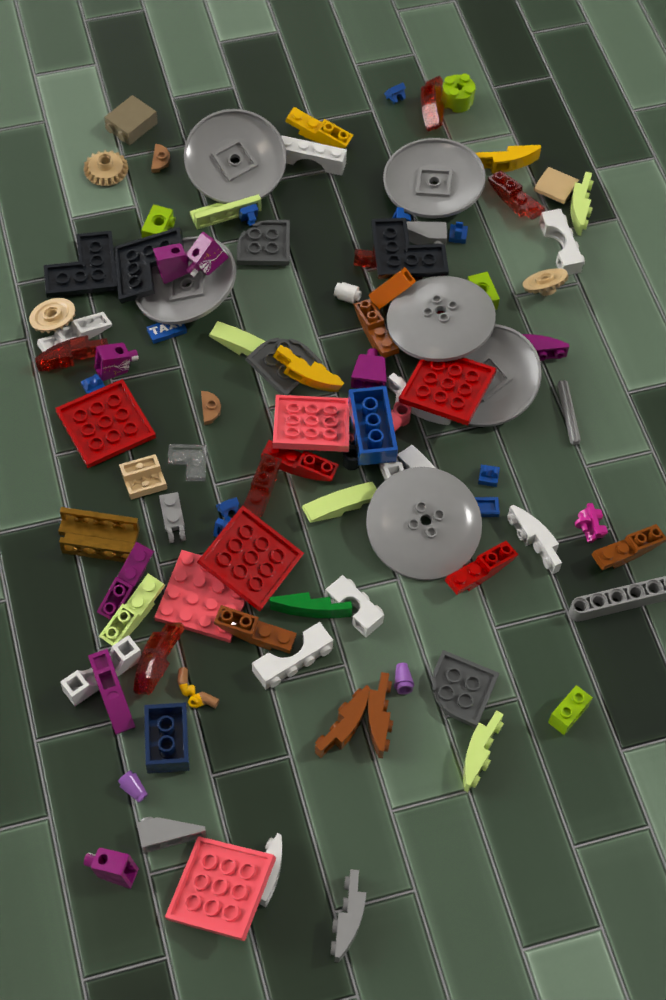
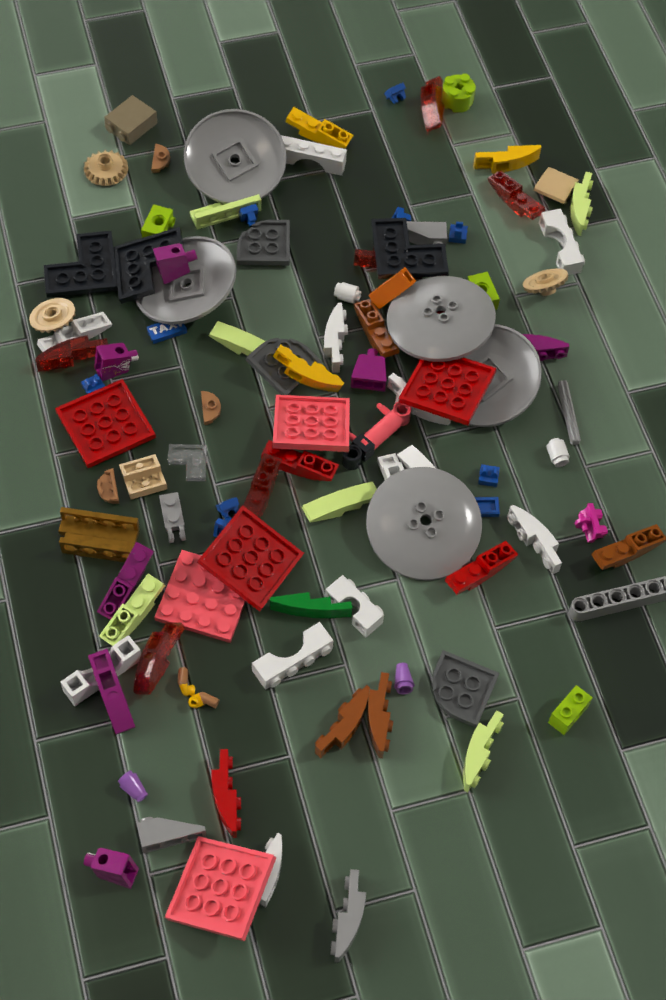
dark blue brick [144,702,190,774] -> none
magenta torso [186,232,229,277] -> none
dark orange slope [214,605,297,654] -> none
blue brick [348,386,398,466] -> none
light grey dish [383,138,485,218] -> none
none -> medium nougat plate [97,468,119,504]
none -> red slope [211,749,241,838]
none -> white slope [324,303,348,373]
none -> white brick [546,438,570,467]

